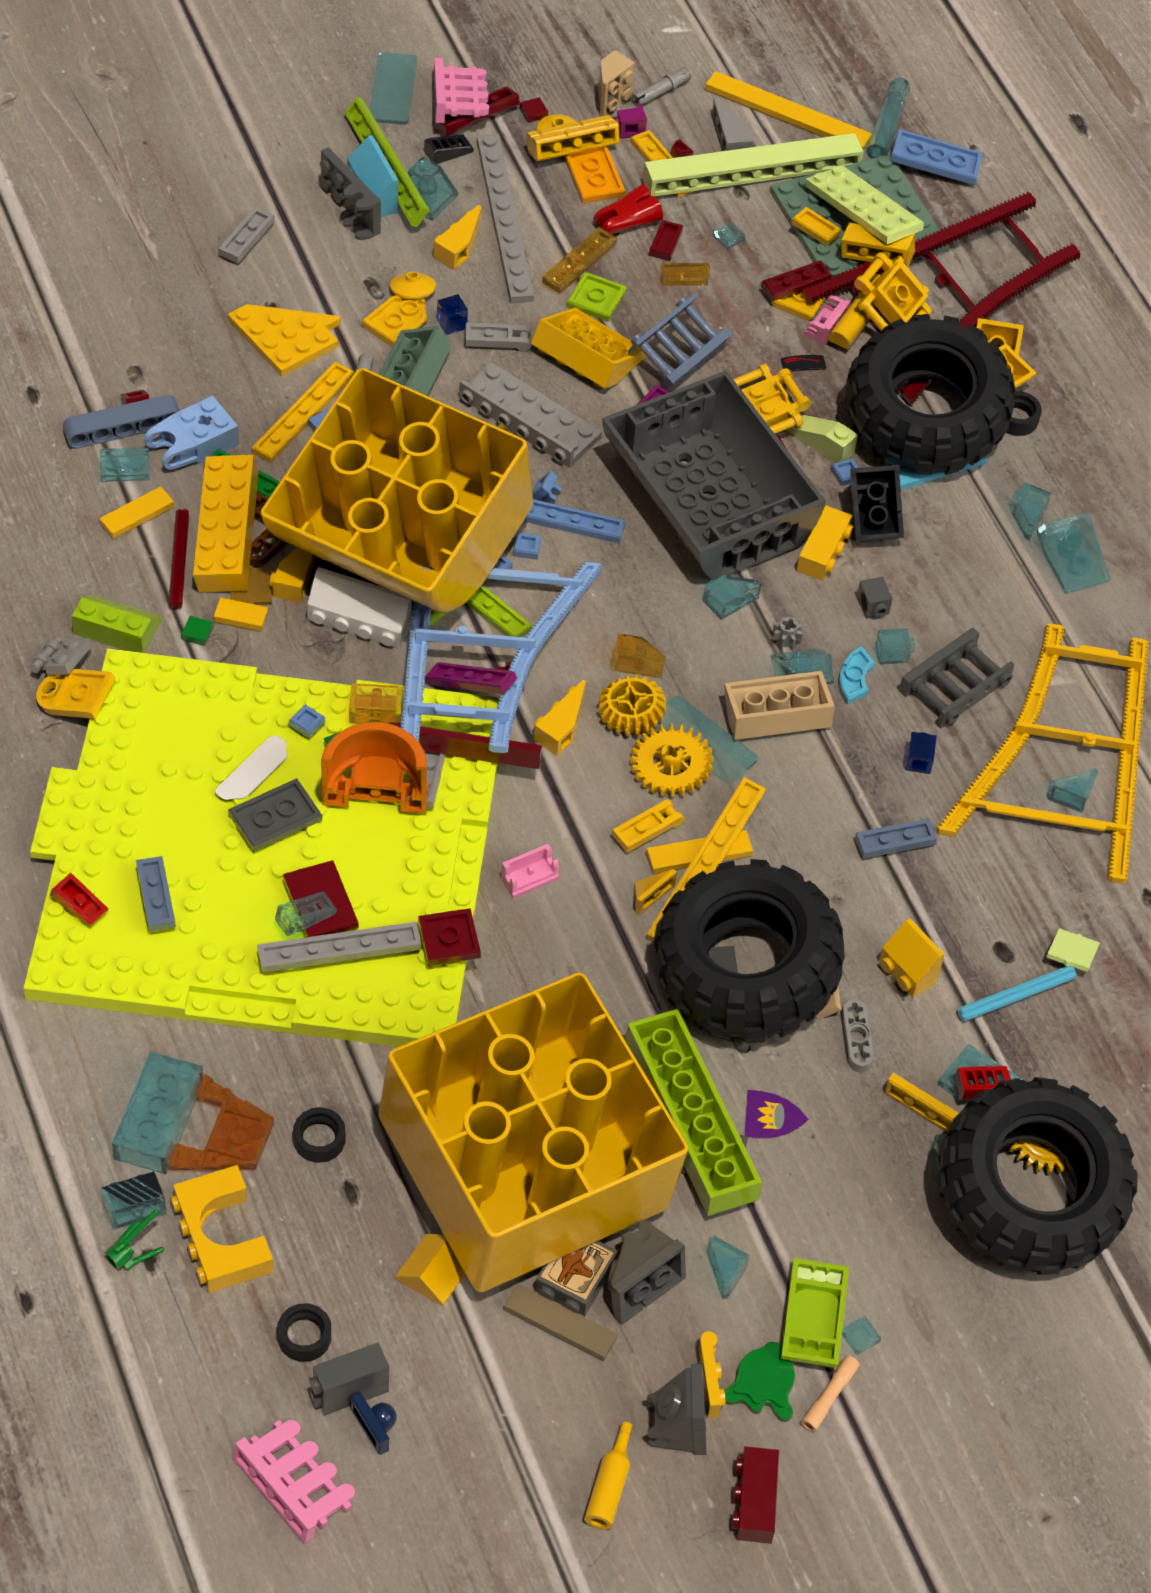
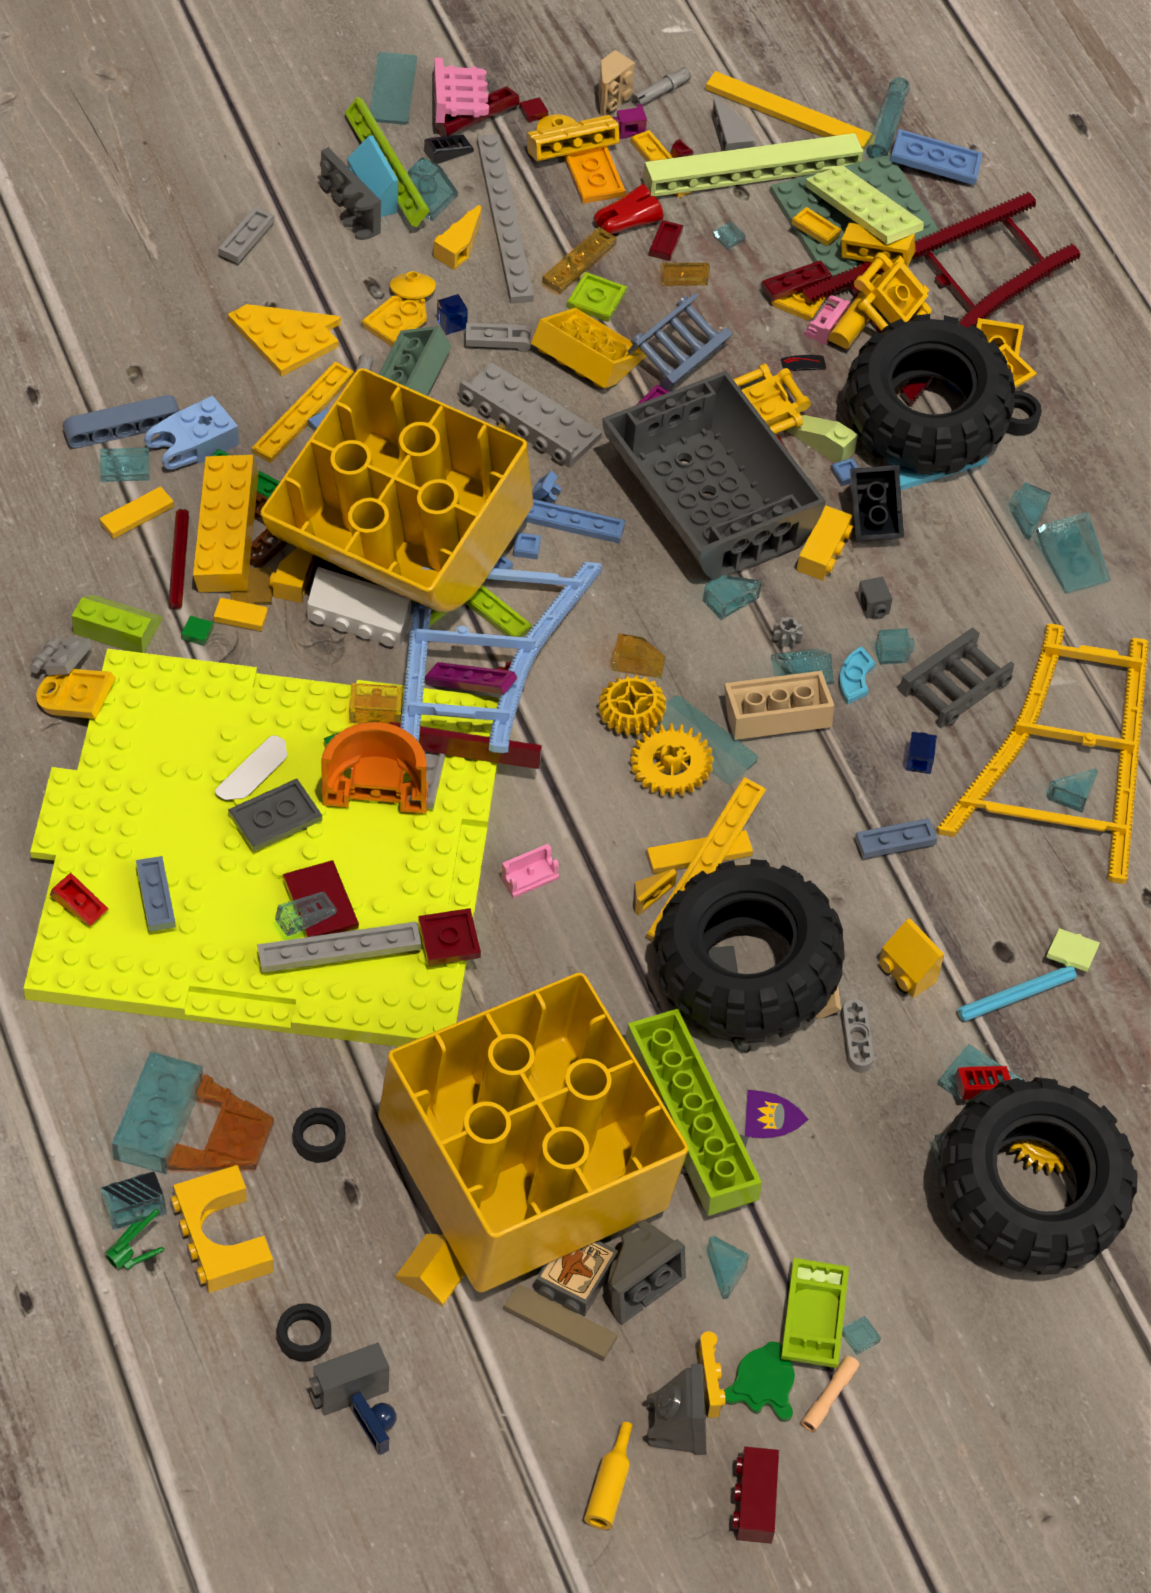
dark red plate [121,390,149,405] -> none
bright pink fence [232,1420,355,1544] -> none
medium blue tile [289,704,325,738] -> none
yellow slope [534,680,586,756] -> none
yellow plate [612,799,685,853] -> none
yellow tile [885,1072,959,1132] -> none

